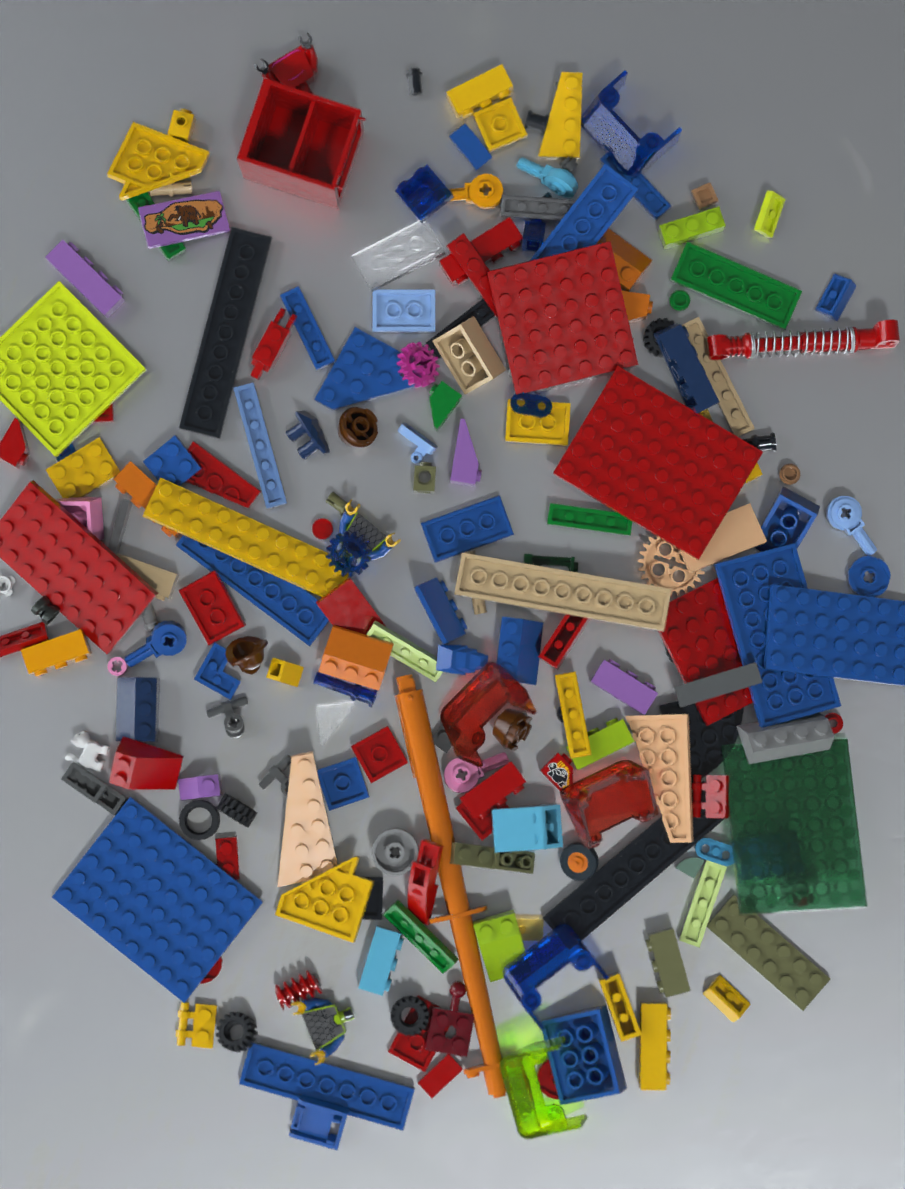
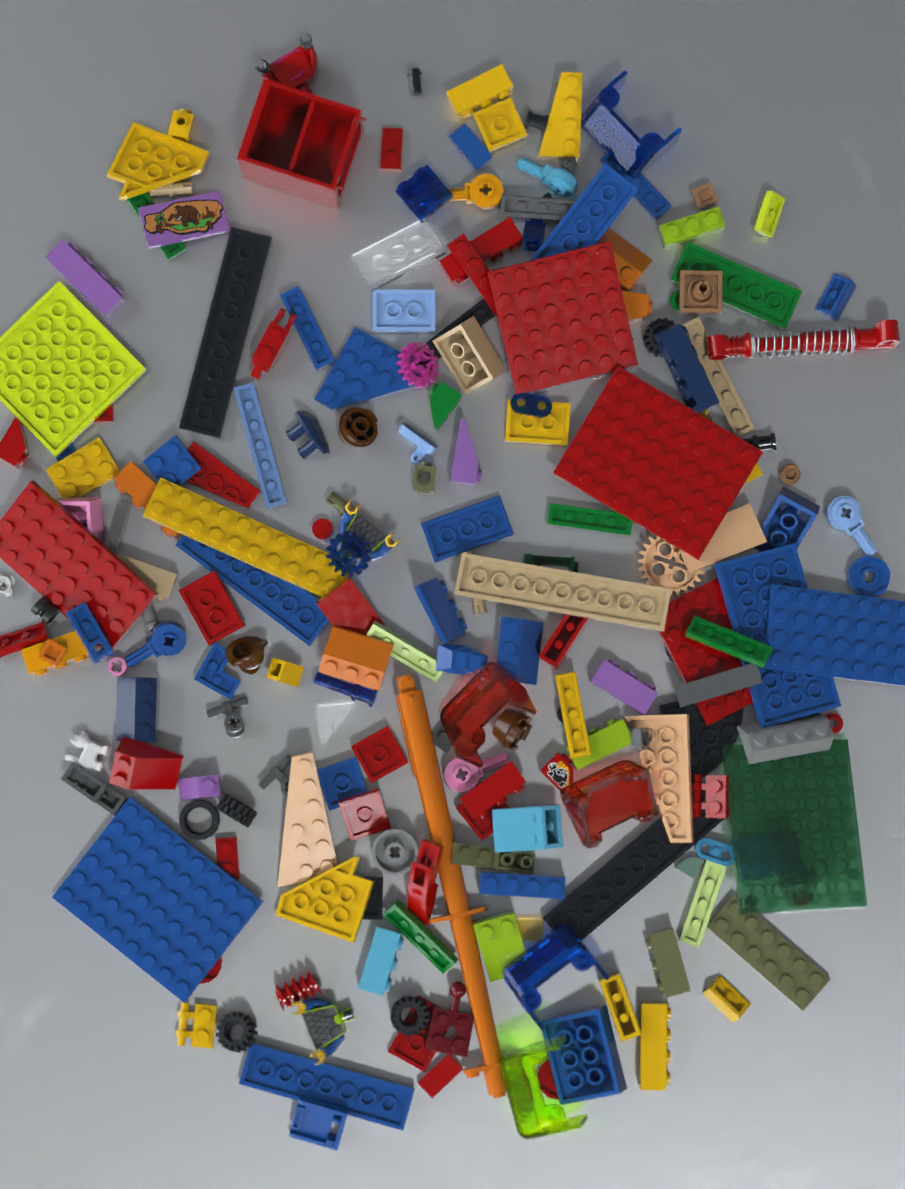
black wheel [560,842,599,881] -> none
none -> orange plate [38,639,68,667]
none -> blue plate [65,602,114,665]
none -> tile [338,788,391,841]
none -> red plate [380,127,403,171]
none -> blue brick [479,871,566,899]
none -> dark grey plate [631,728,650,750]
none -> medium nougat plate [679,270,722,314]
none -> green plate [686,616,773,668]

